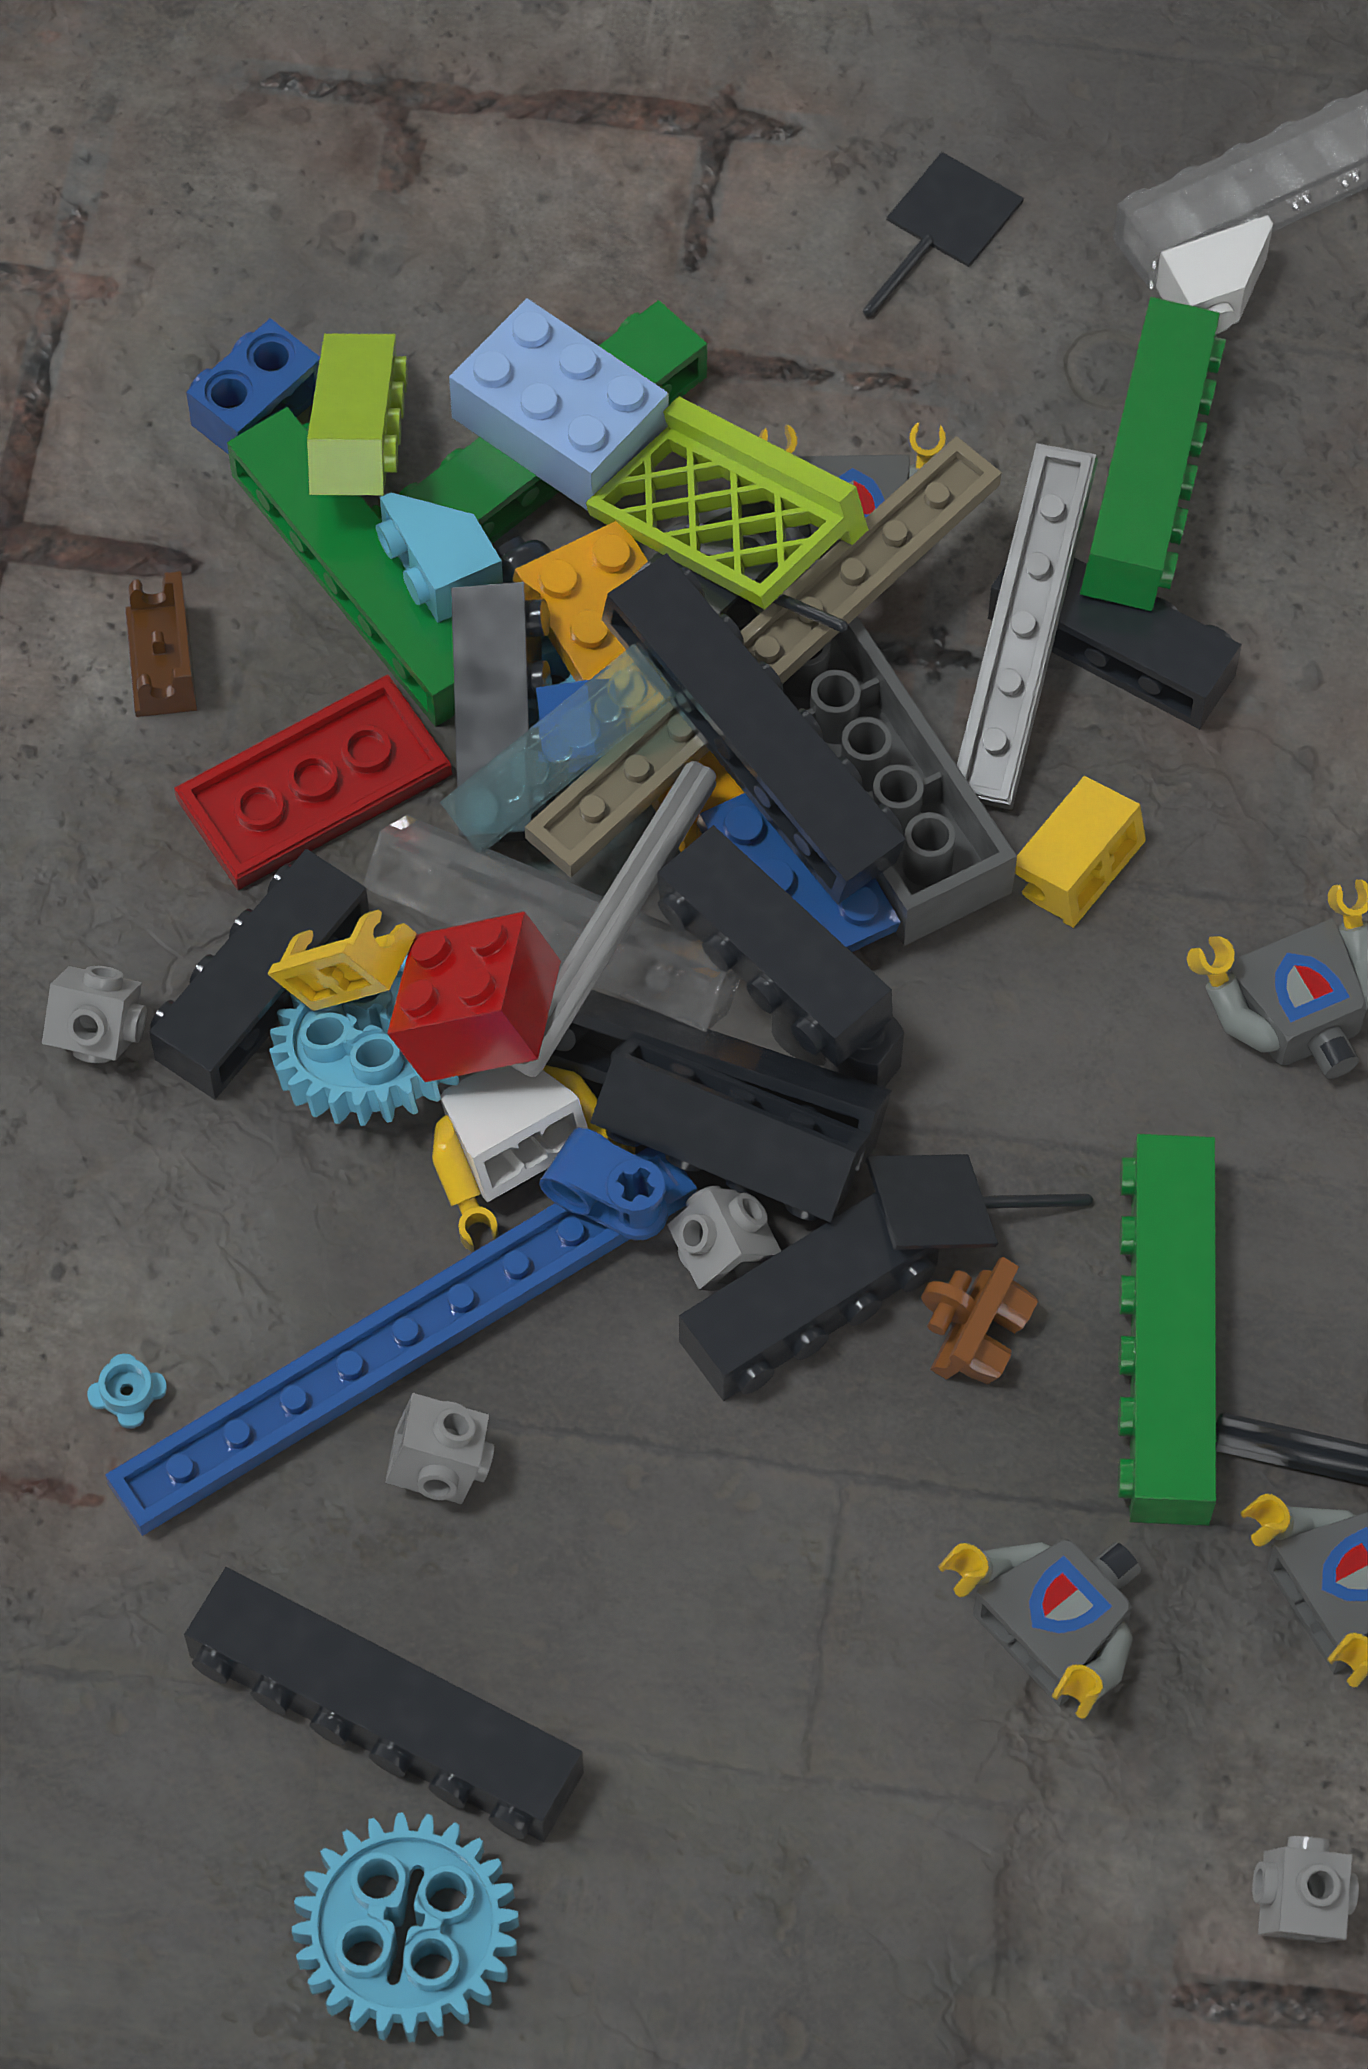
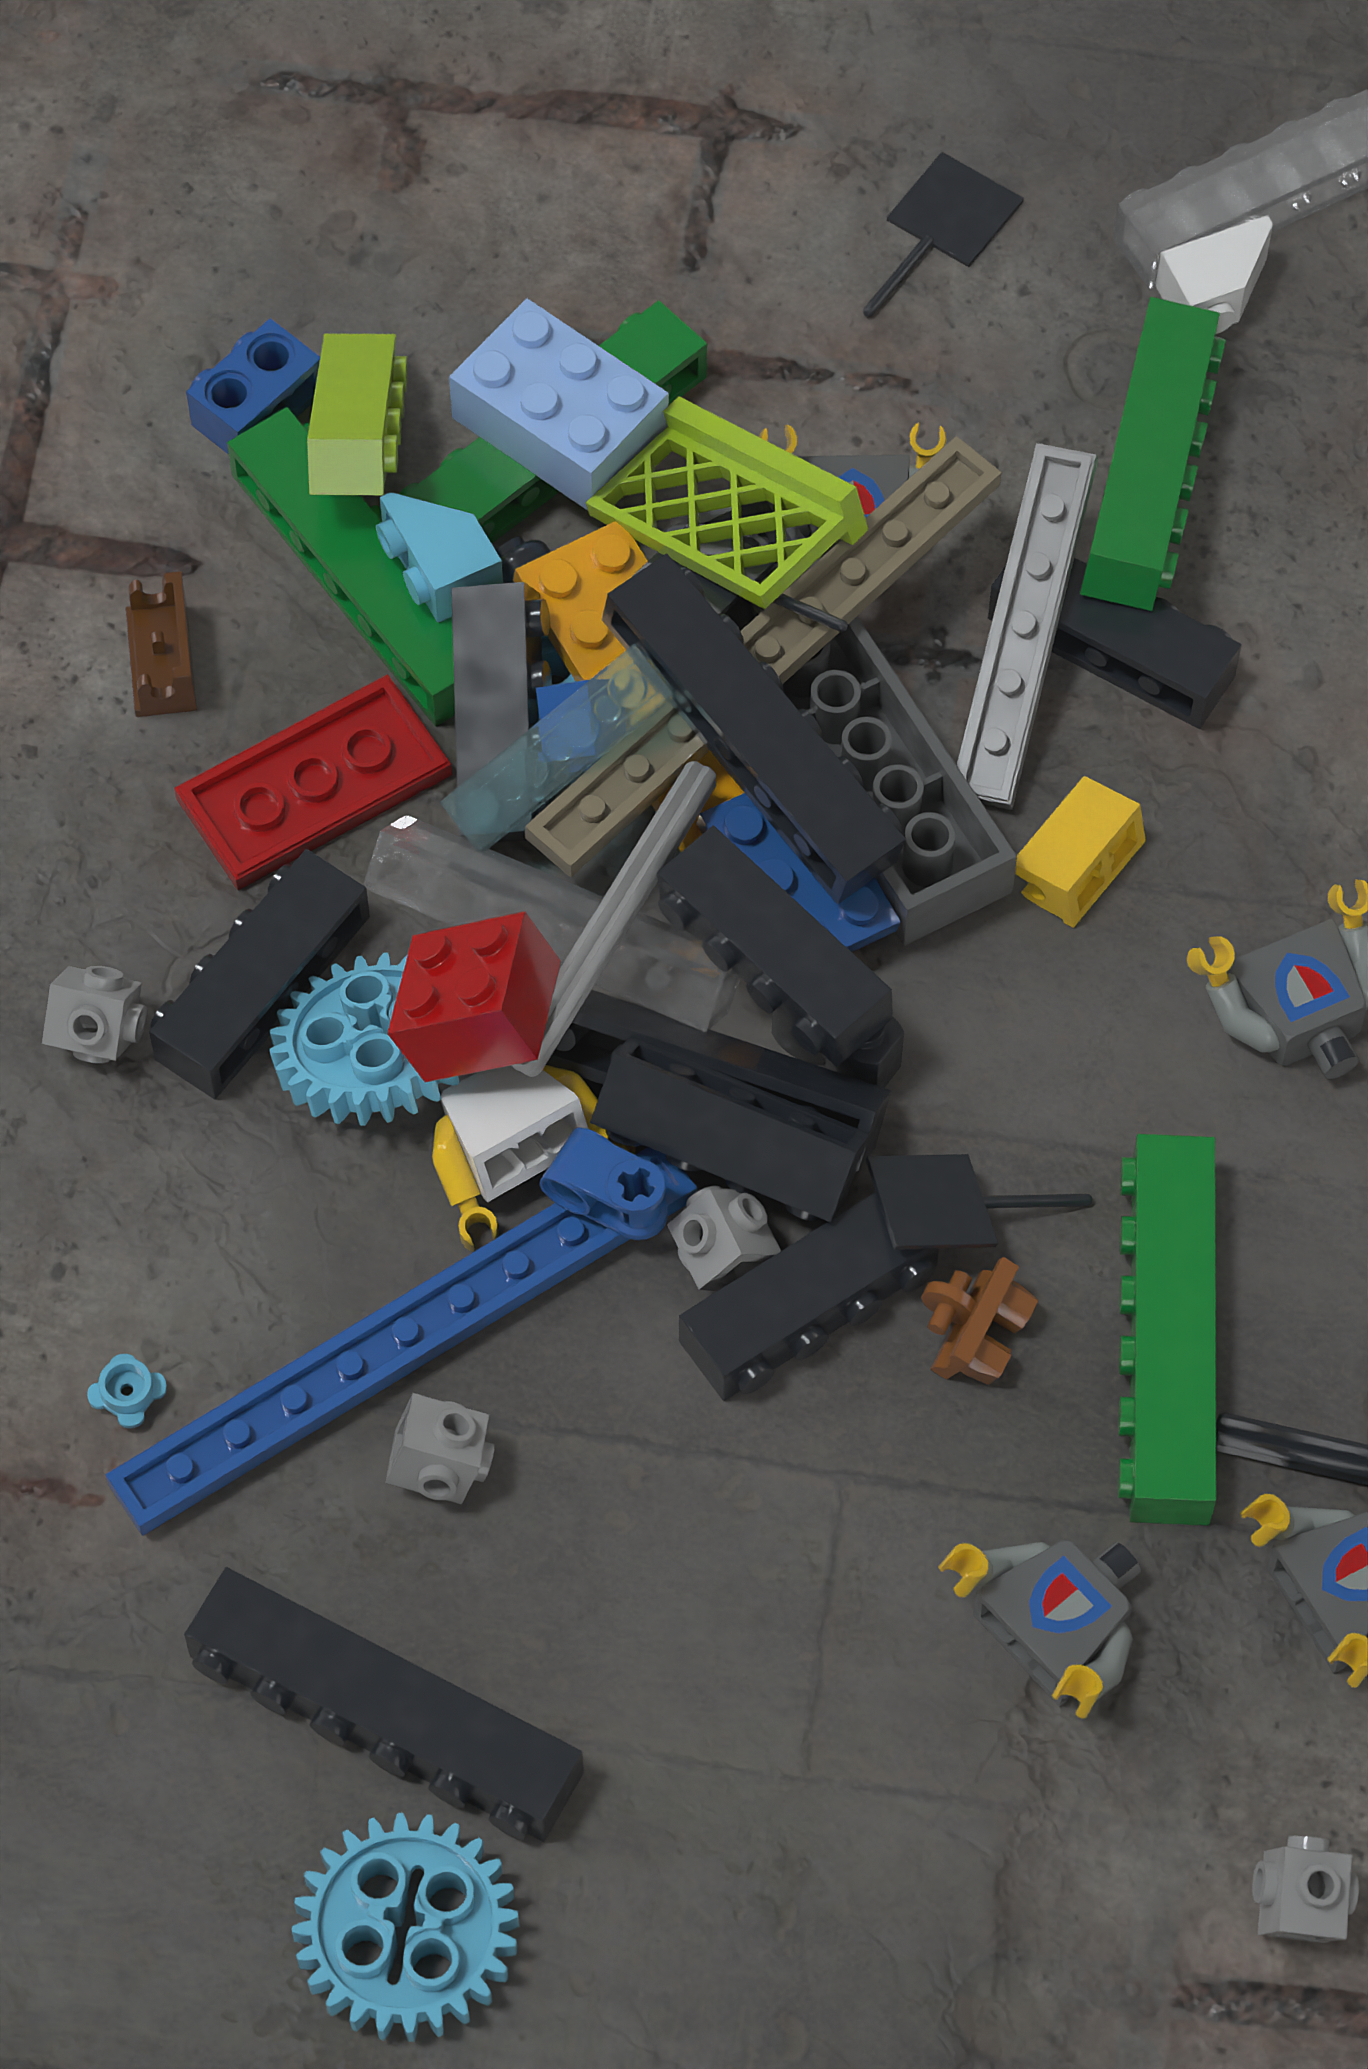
yellow hinge [268,910,417,1011] -> none

